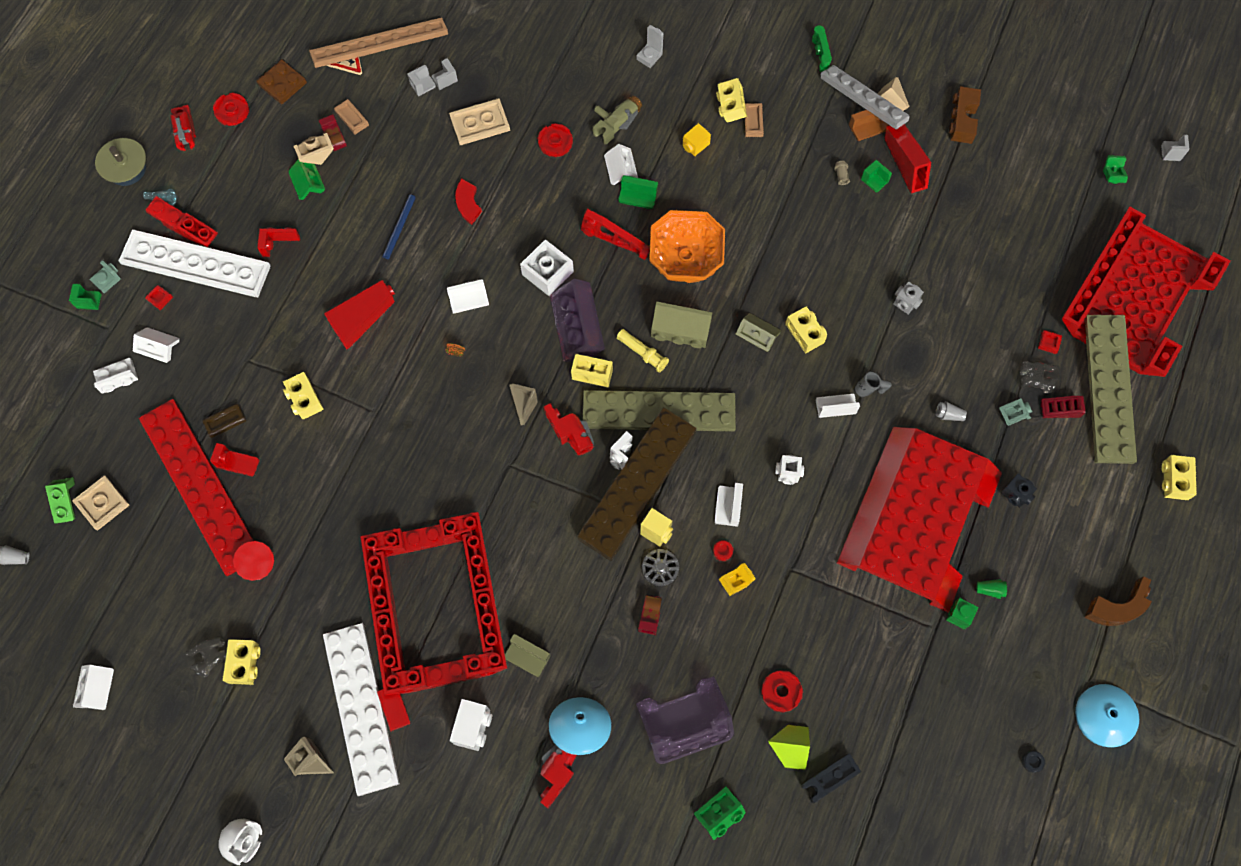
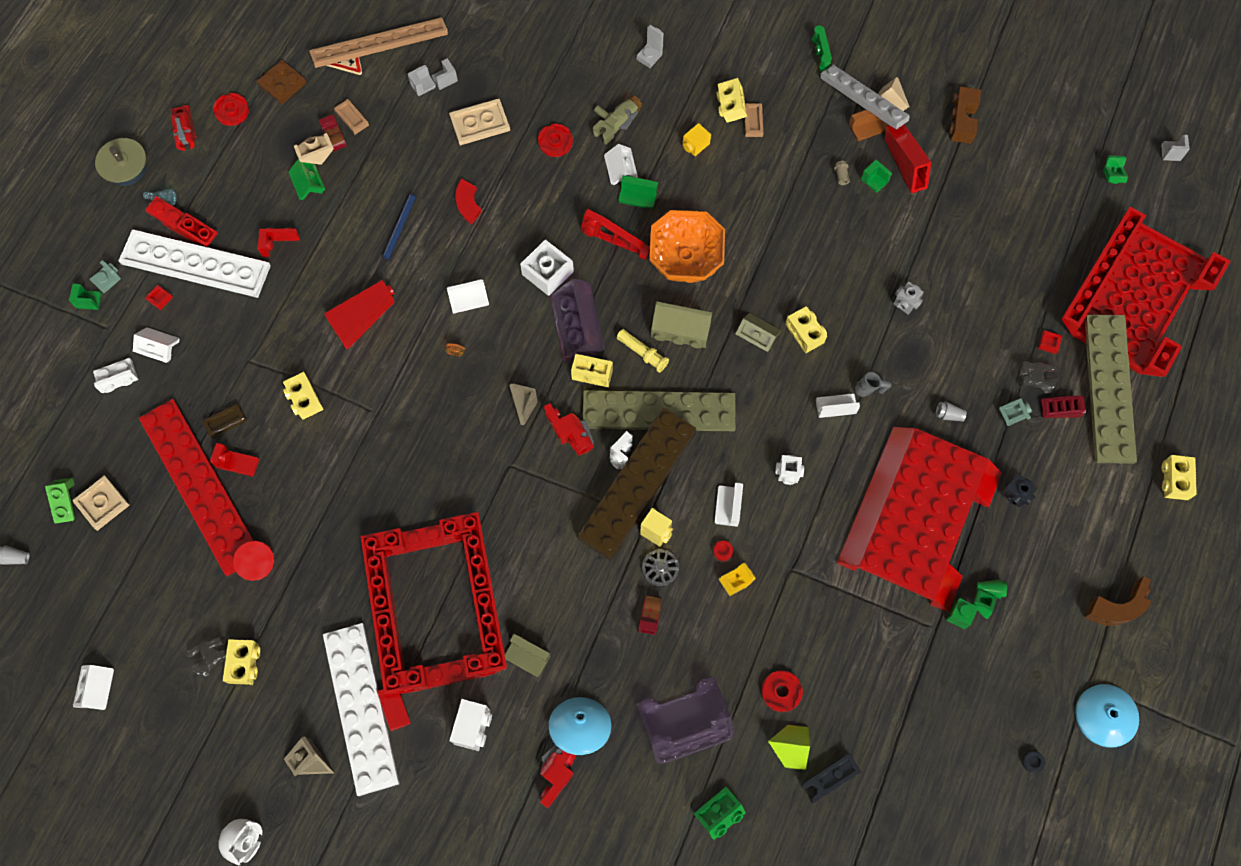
none -> green slope [973,589,997,619]

